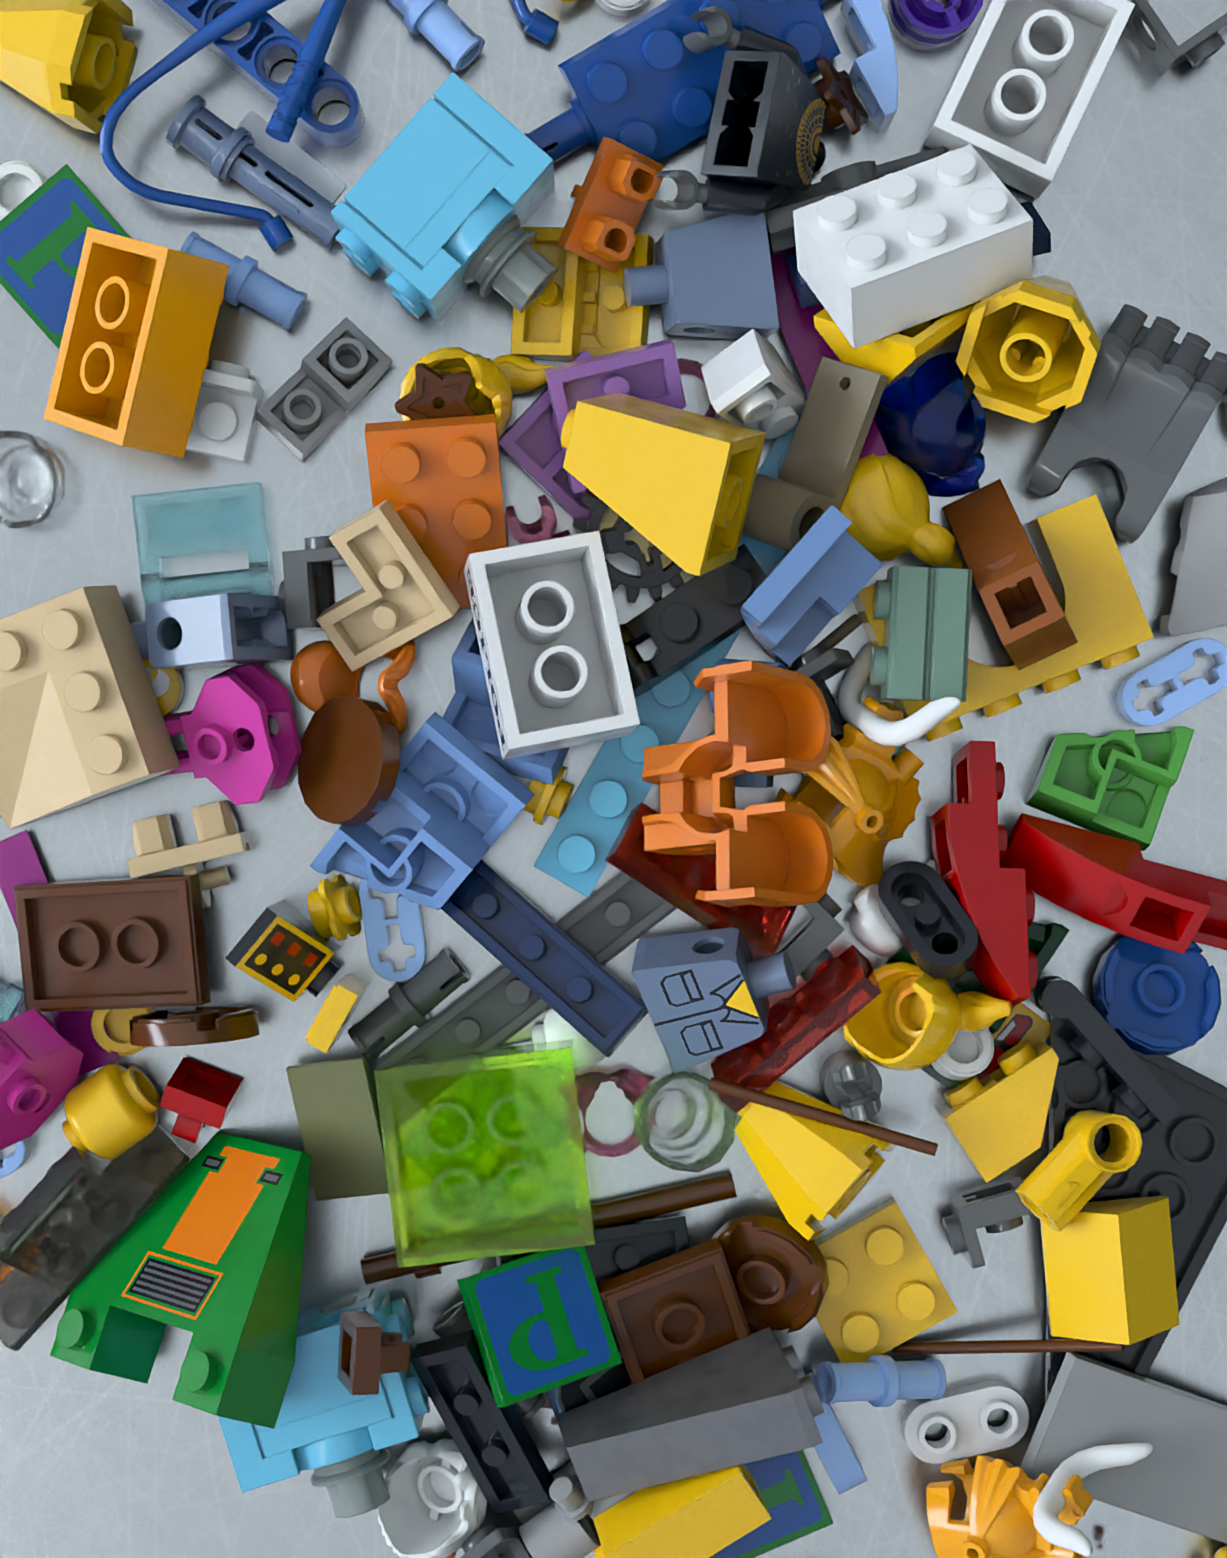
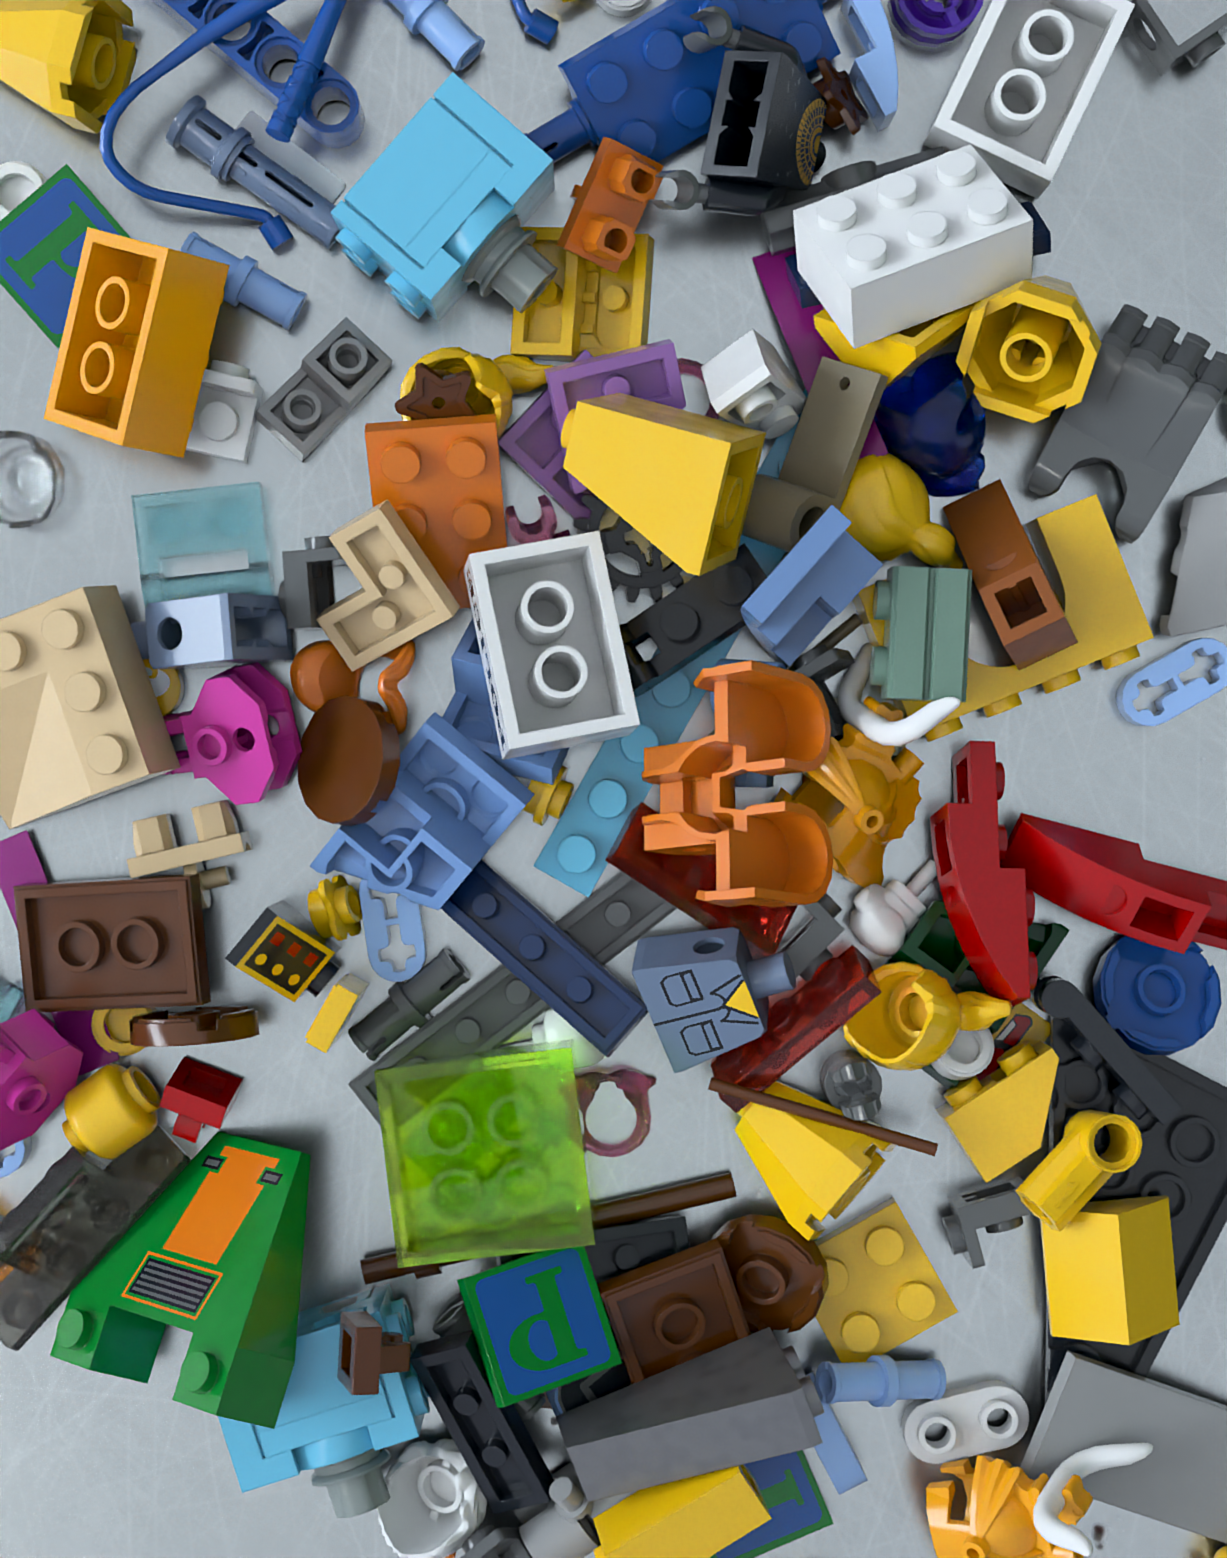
olive piece [286,1057,395,1201] -> none
sand blue torso [623,212,780,340] -> none
clear hair [634,1071,736,1173] -> none
black plate [878,861,978,979] -> none
reddish brown axle [894,1339,1124,1355] -> none
bright green slope [1026,726,1194,851] -> none

